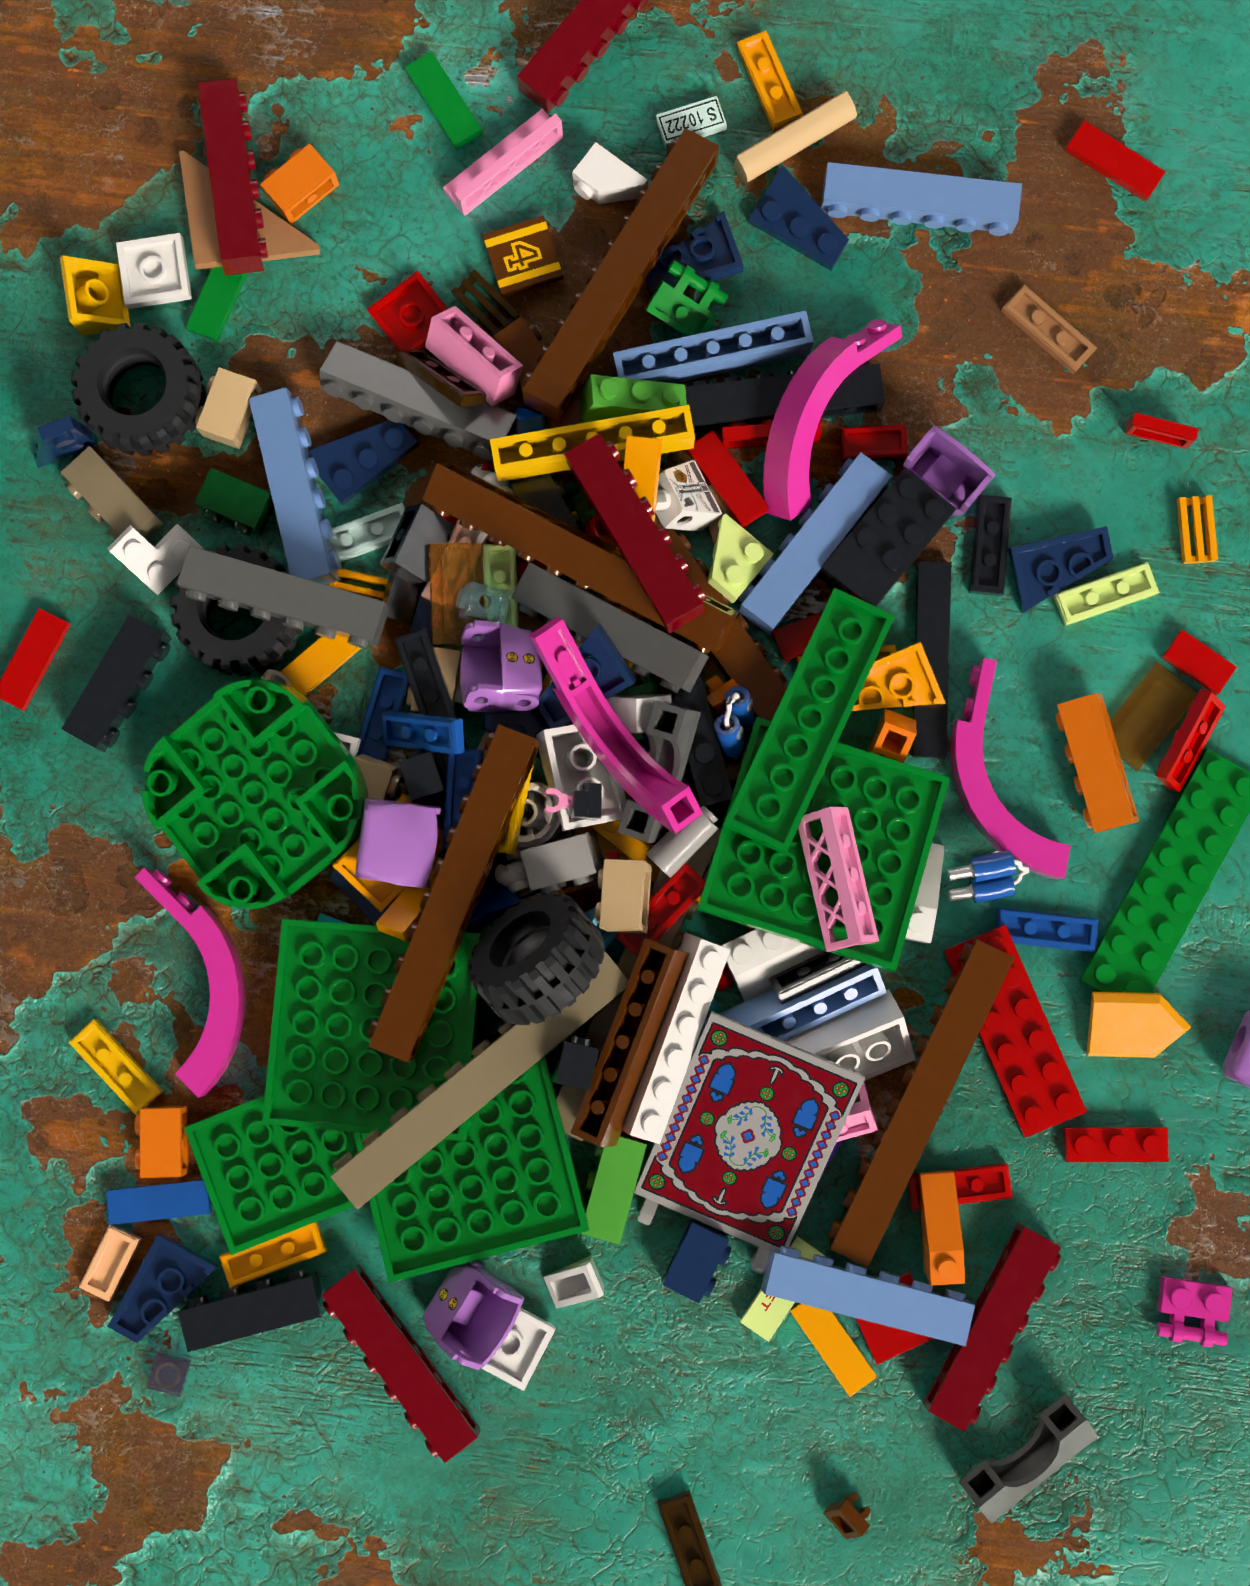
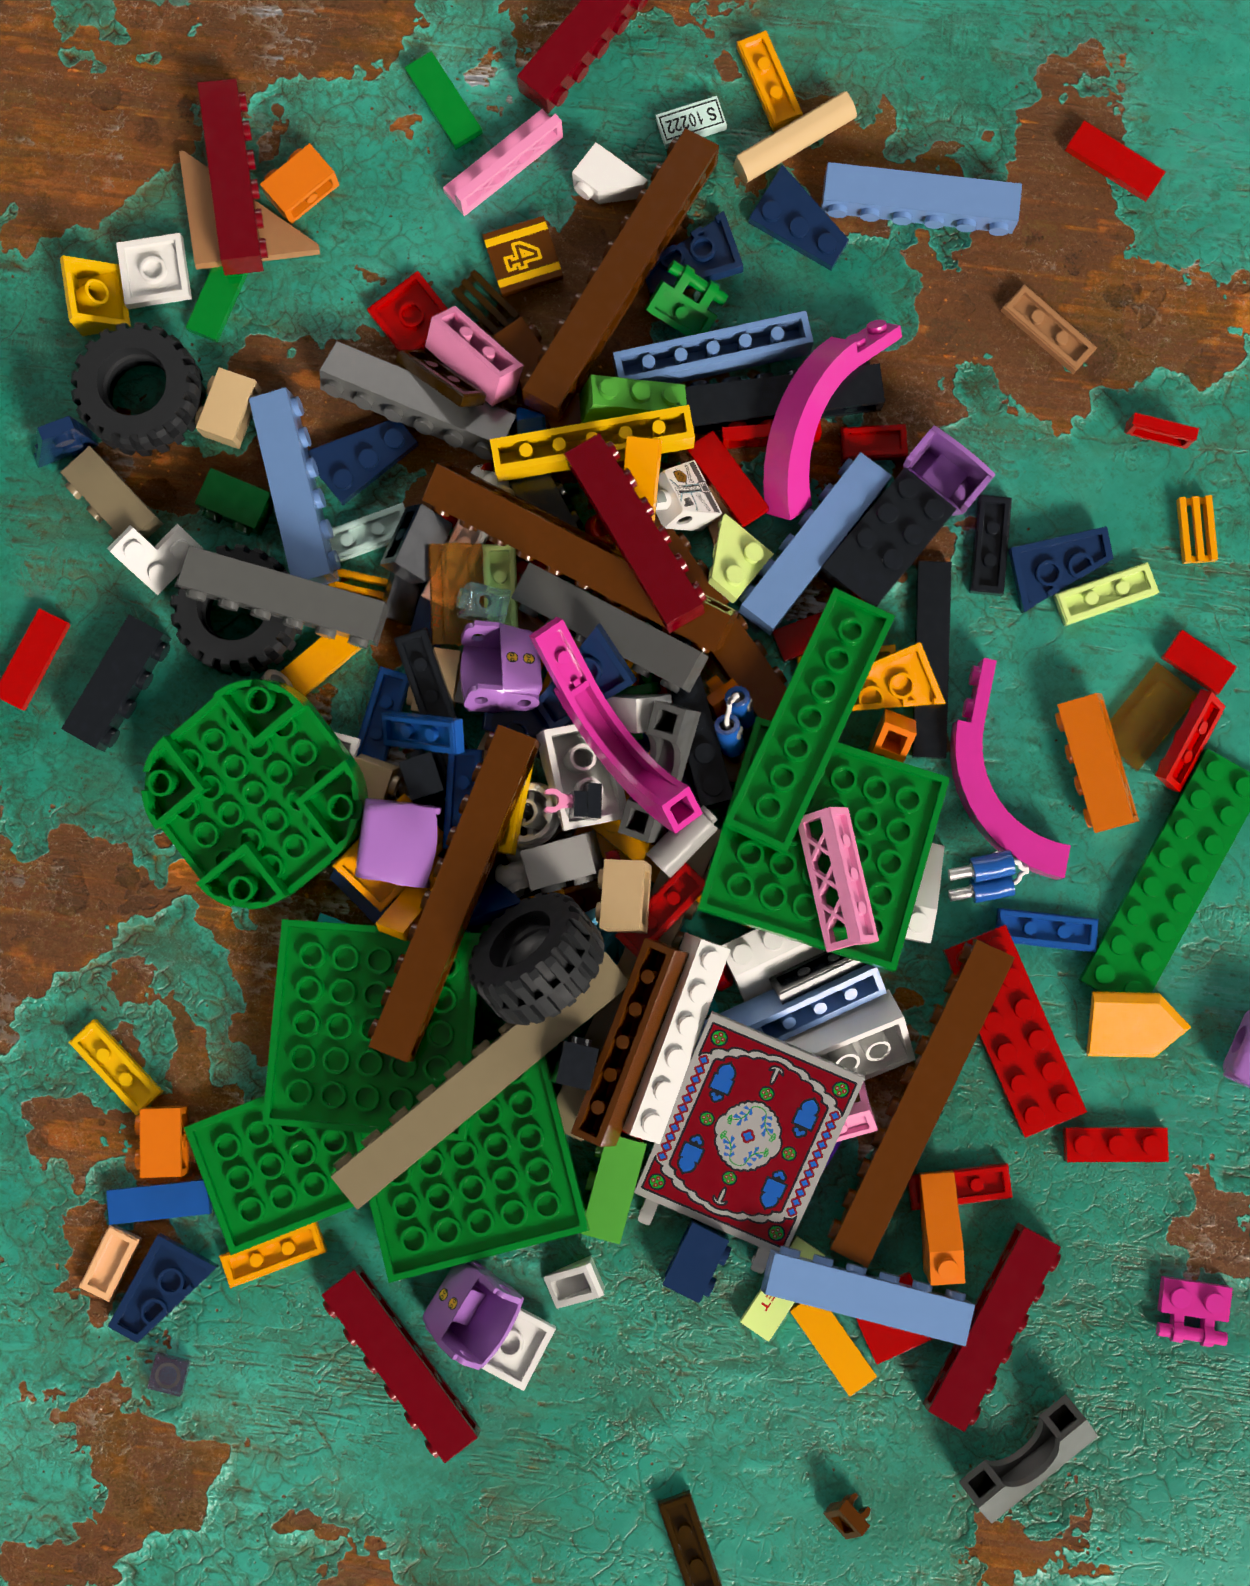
dark pink arch [134,868,246,1098] -> none
black brick [178,1268,326,1352] -> none

